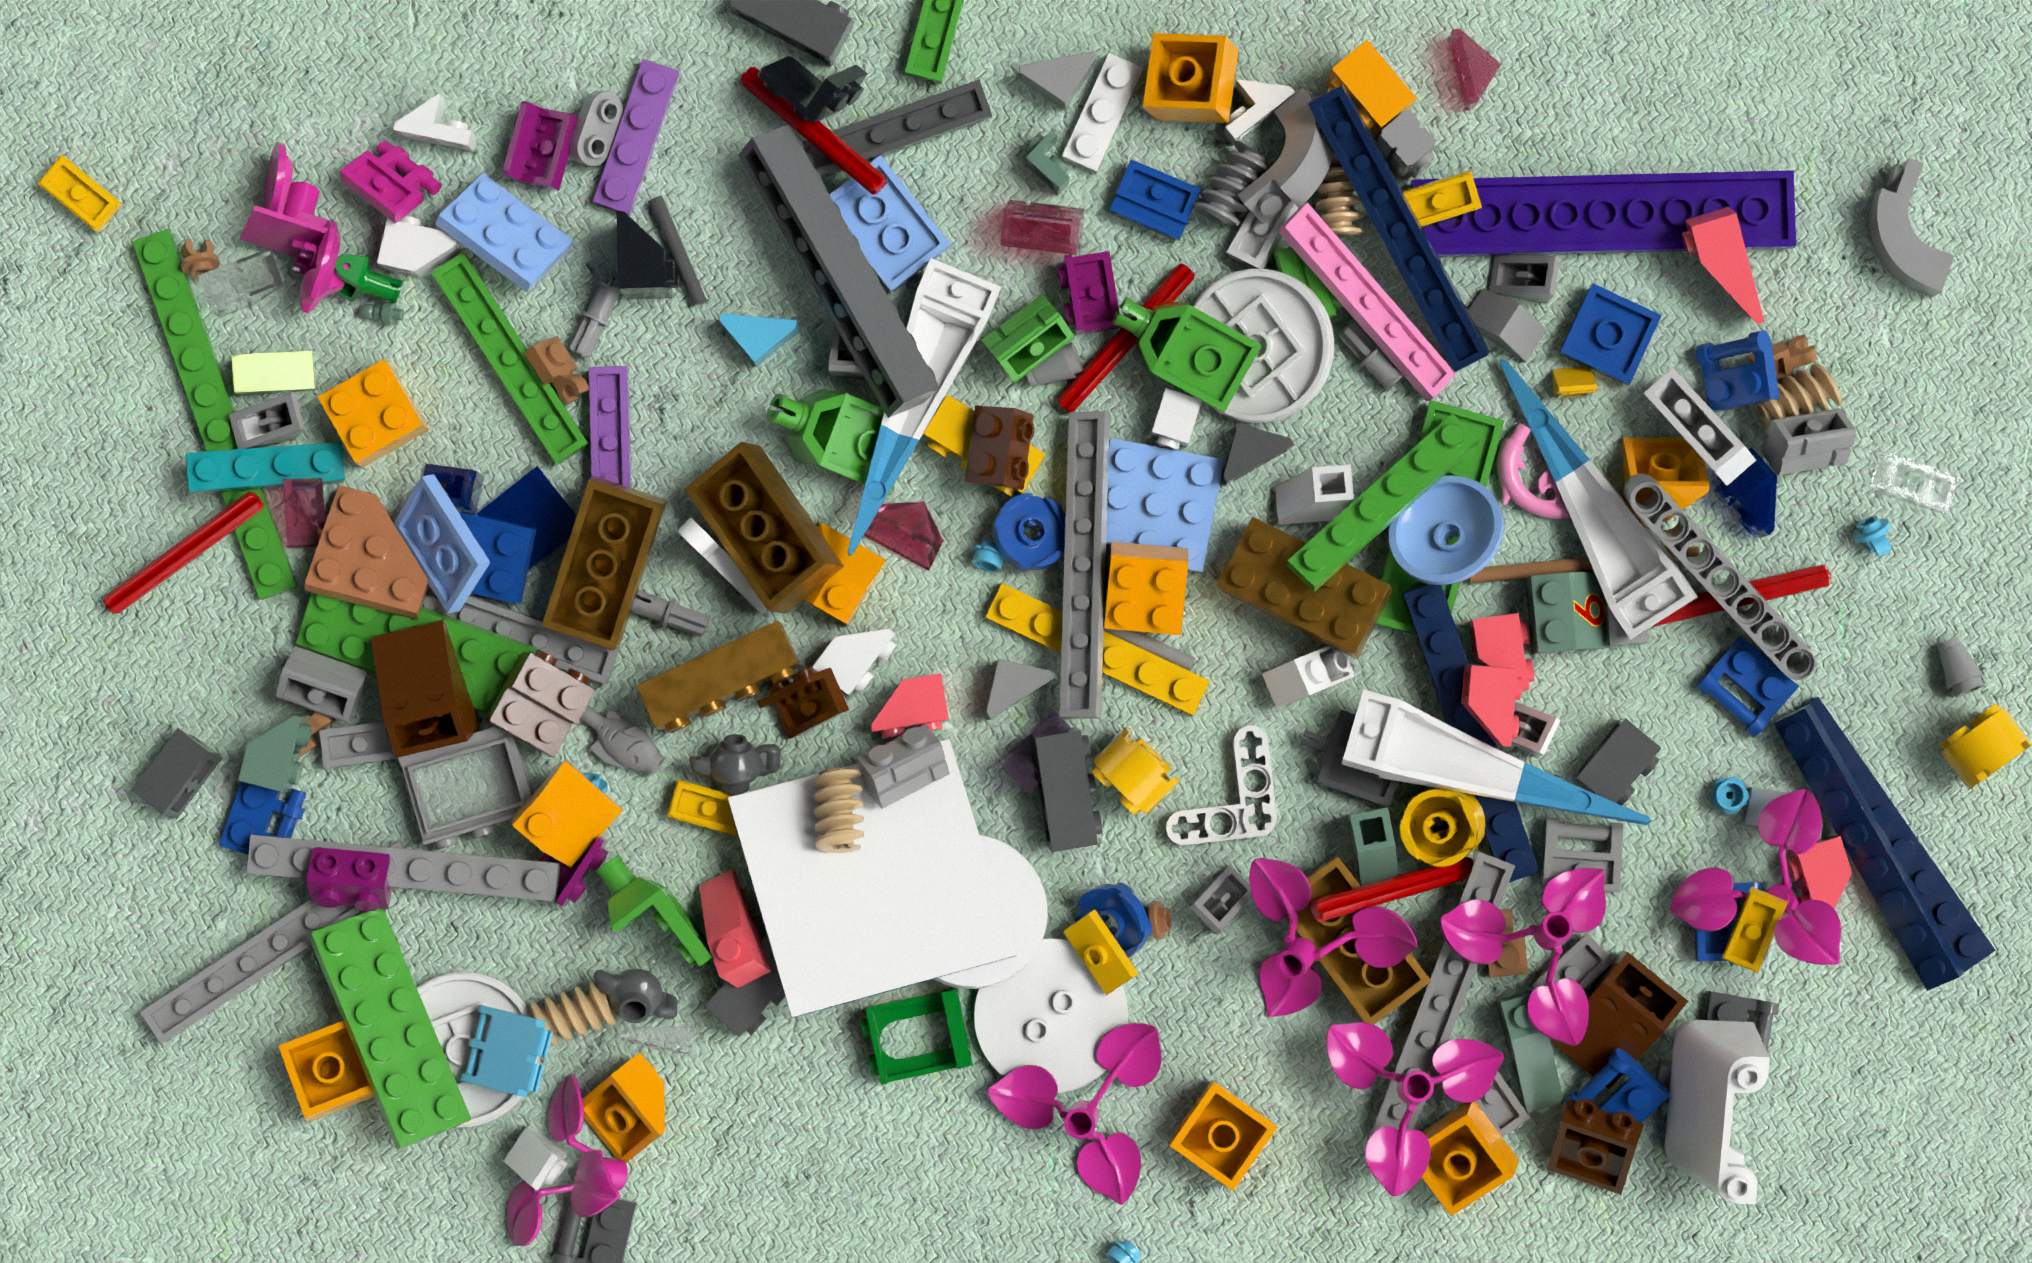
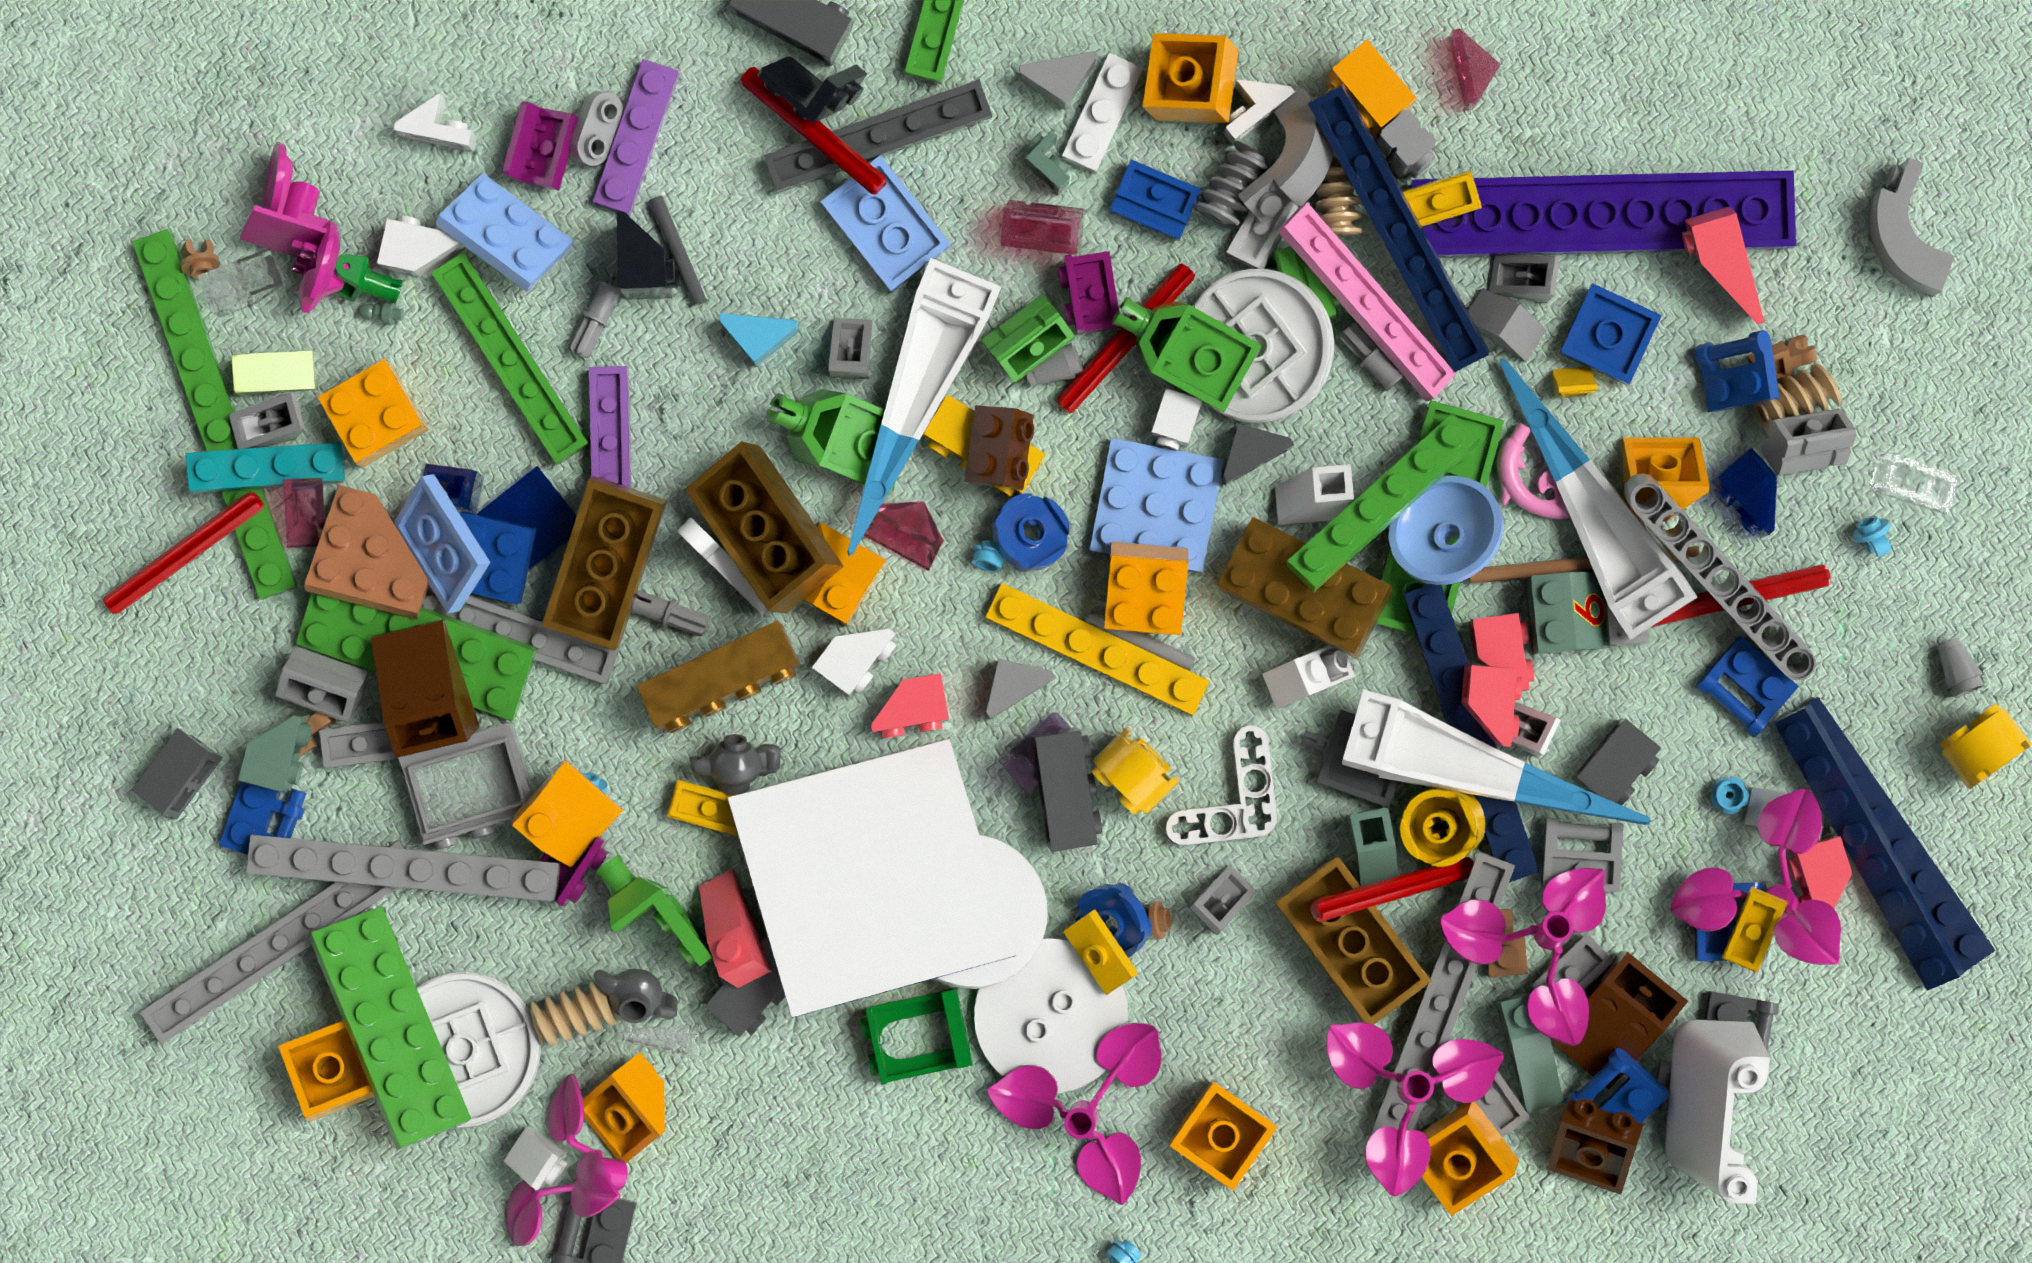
yellow plate [37,154,123,233] -> none
magenta bracket [306,847,391,911] -> none
dark pink plate [340,140,442,224] -> none
medium azure plate [460,1004,553,1097] -> none
plate [485,650,596,758] -> none
medium nougat plate [524,336,589,405] -> none
light grey animal [581,705,665,776] -> none
dark grey brick [738,124,940,418] -> none
reddish brown bracket [757,666,849,739] -> none
tan piece [813,768,864,853] -> none
light grey brick [857,724,950,809] -> none
light grey plate [1059,411,1110,719] -> none
dark pink plant [1249,858,1417,1017] -> none
white brick [1644,368,1756,486] -> none

